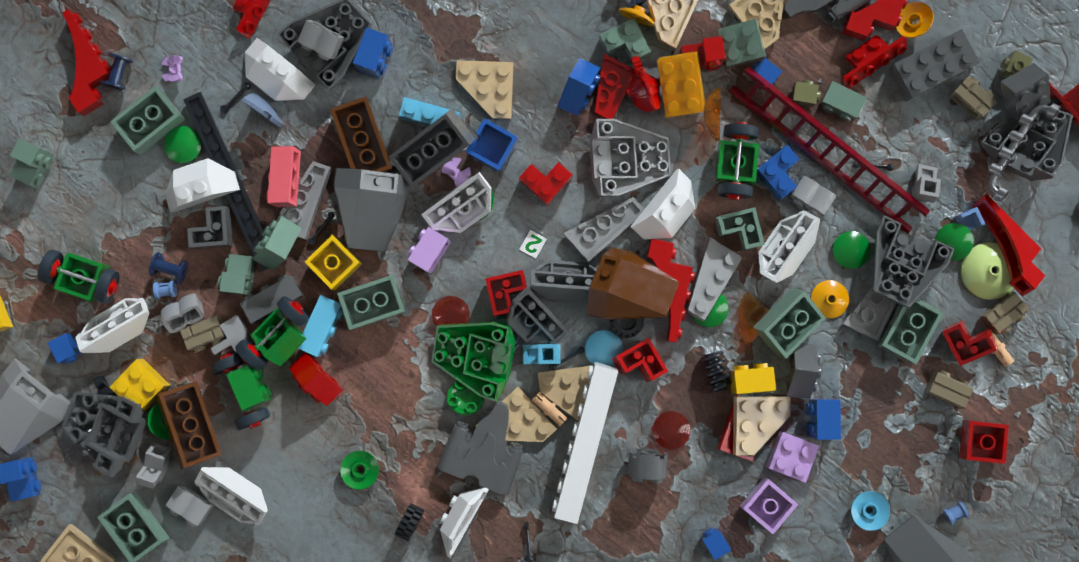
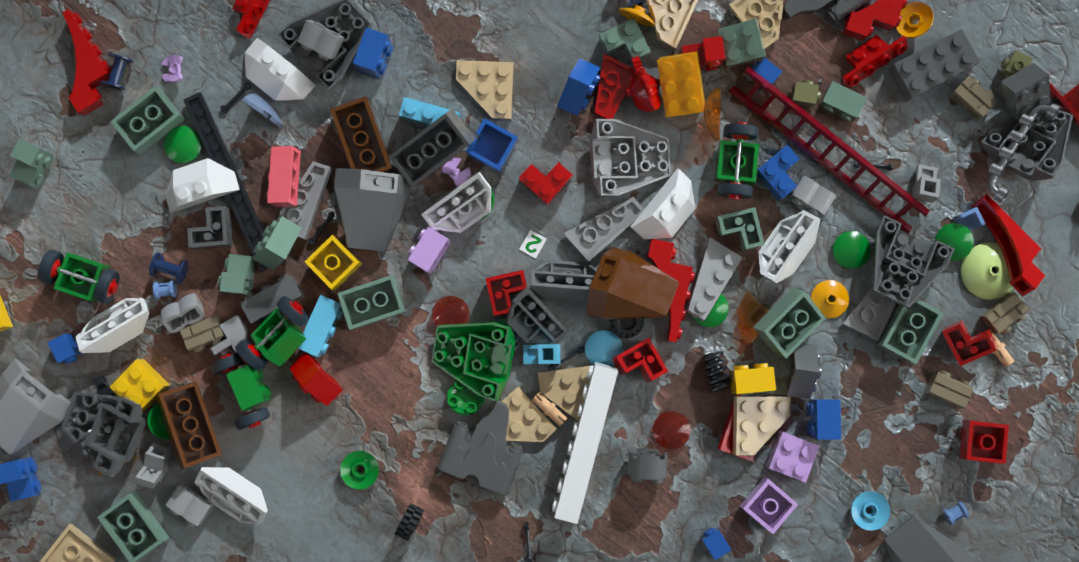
white wedge [439,487,489,558] -> none

